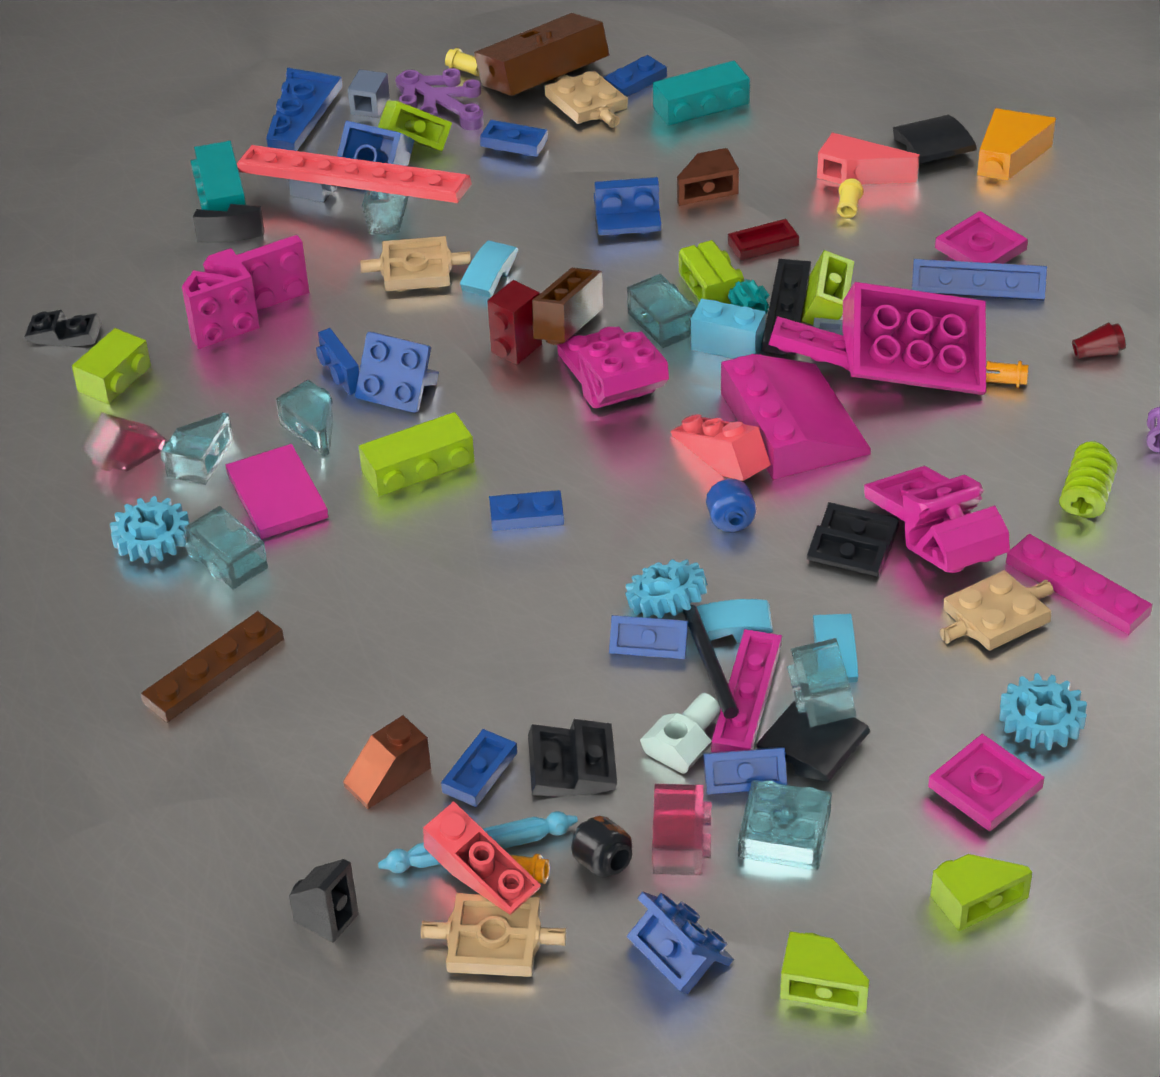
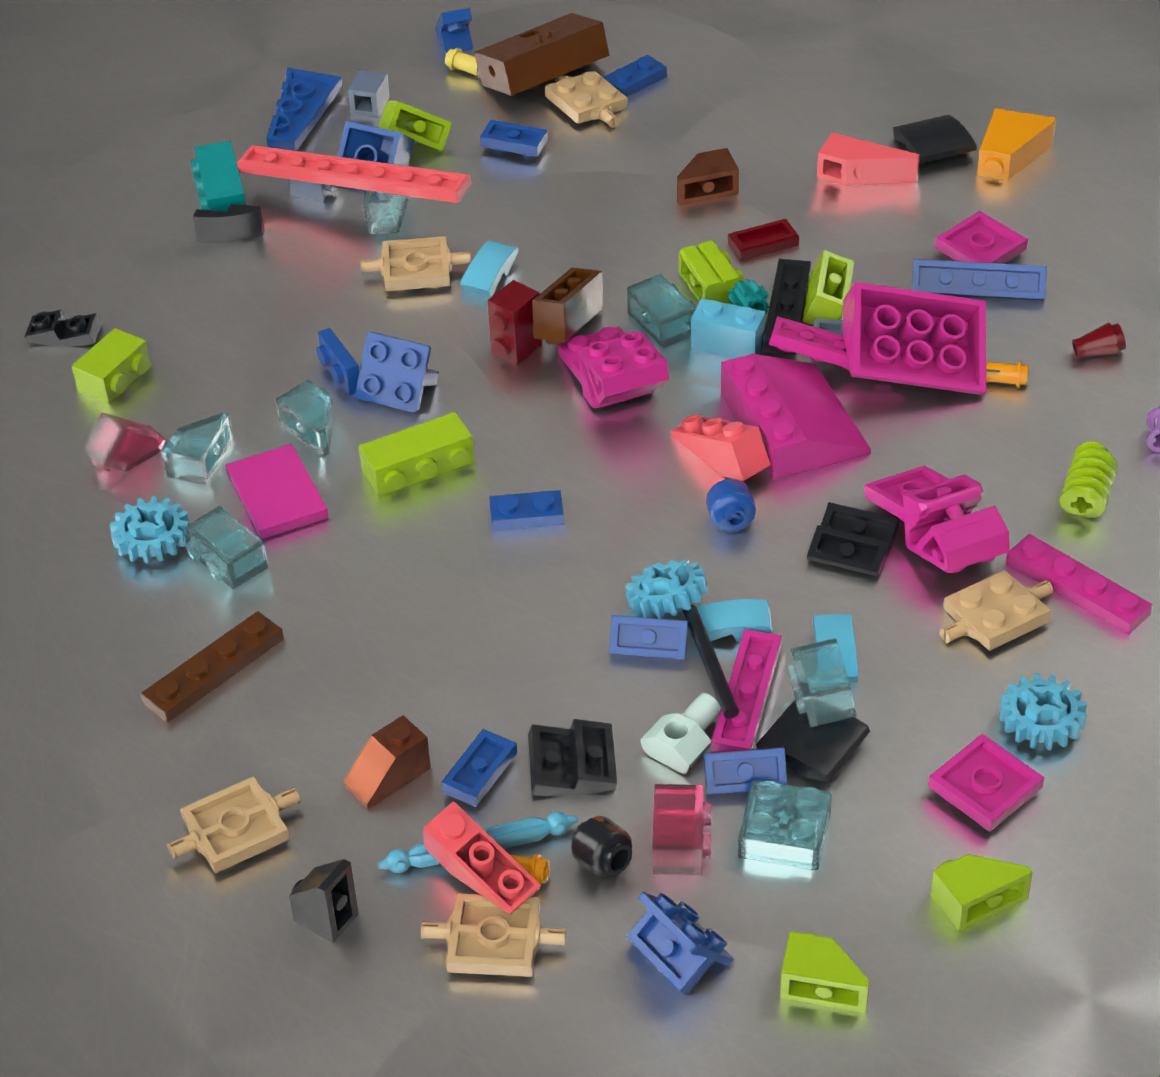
dark pink piece [182,235,310,349] -> none
medium lavender plant [395,68,484,130] -> none
blue bracket [594,177,662,236] -> none
teal brick [653,60,750,126] -> none
light yellow pin [837,178,864,218] -> none
none -> tan plate [167,776,301,874]
none -> blue slope [435,8,473,53]

